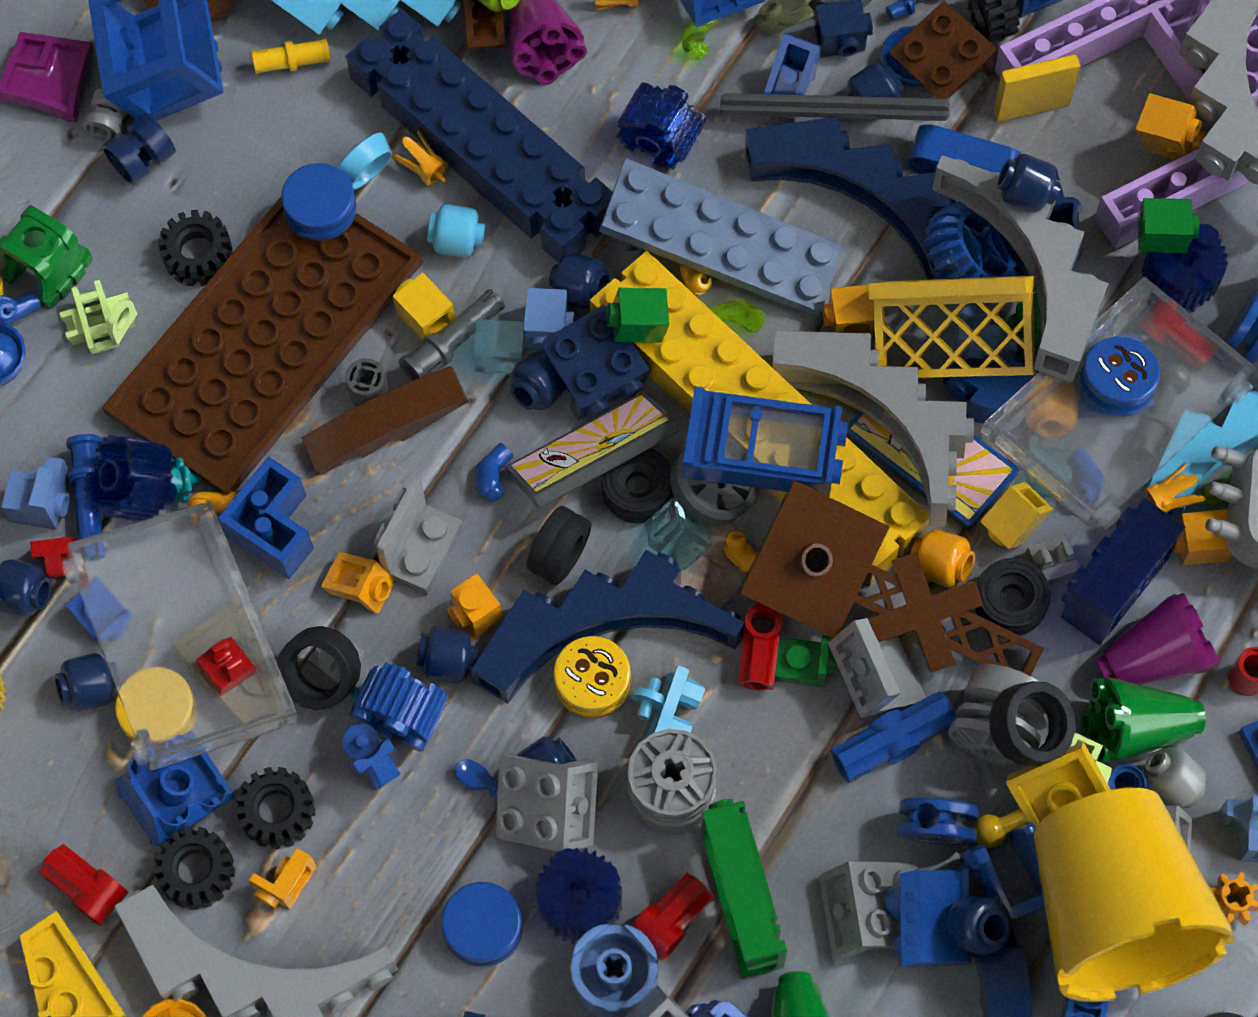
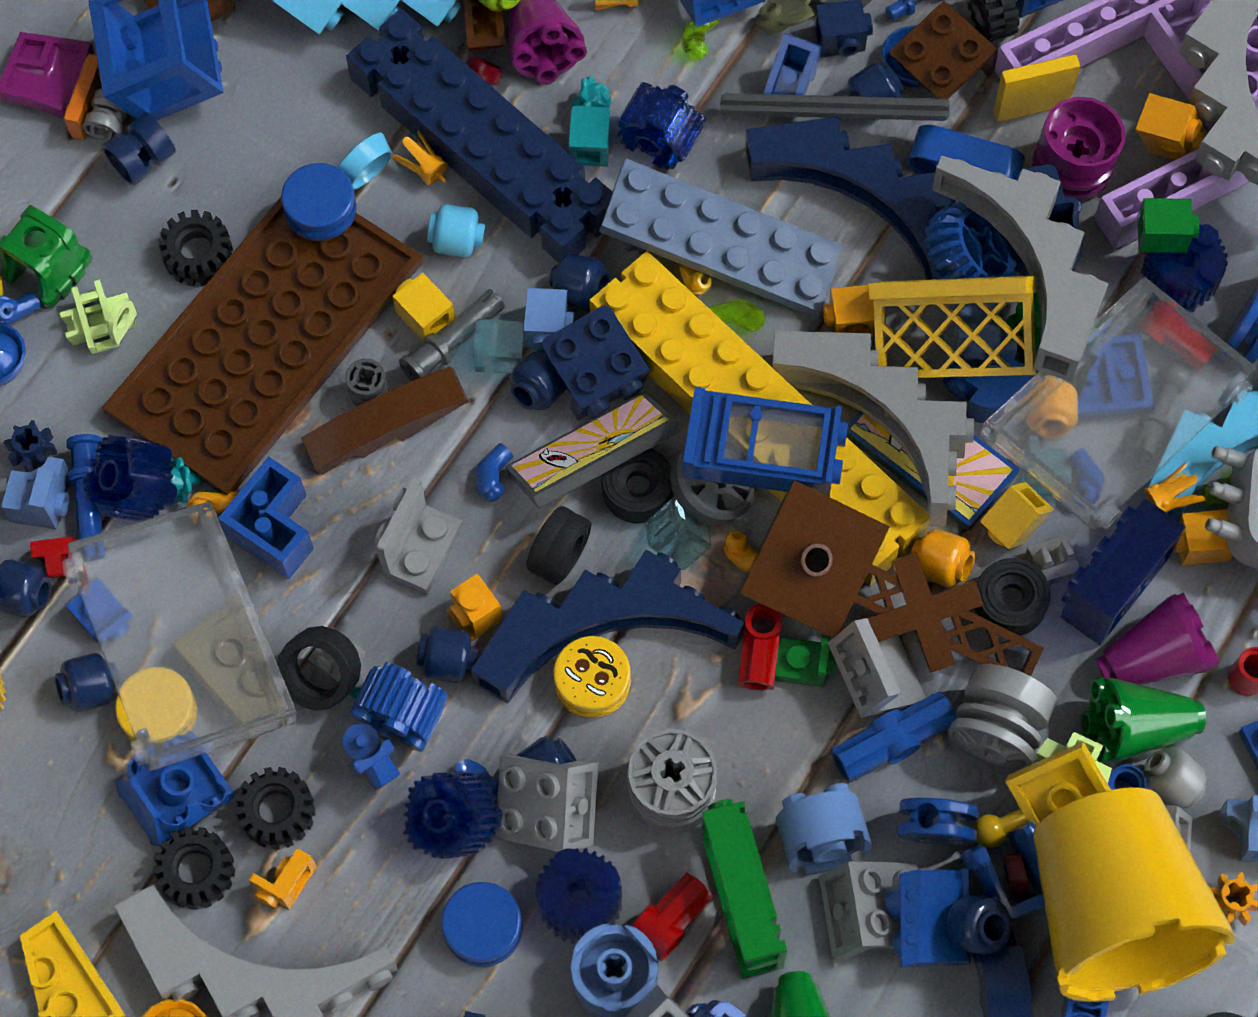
red piece [39,844,129,926] -> none
red tile [196,636,255,696] -> none
yellow pin [251,38,331,75] -> none
light orange bracket [321,551,395,614] -> none
green brick [606,288,670,343] -> none
medium azure hips [631,665,705,738] -> none
black tyre [989,681,1076,765] -> none
dark blue head [997,154,1061,213] -> none
blue head [1079,337,1160,417] -> none
none -> dark blue gear [4,420,58,472]
none -> orange tile [64,54,102,141]
none -> clear blue brick [403,771,503,859]
none -> dark red tile [466,56,503,85]
none -> teal panel [569,106,611,167]
none -> teal plant [571,76,612,107]
none -> medium blue brick [775,783,872,874]
none -> dark red tile [1003,852,1029,897]
none -> magenta wheel [1032,97,1125,201]

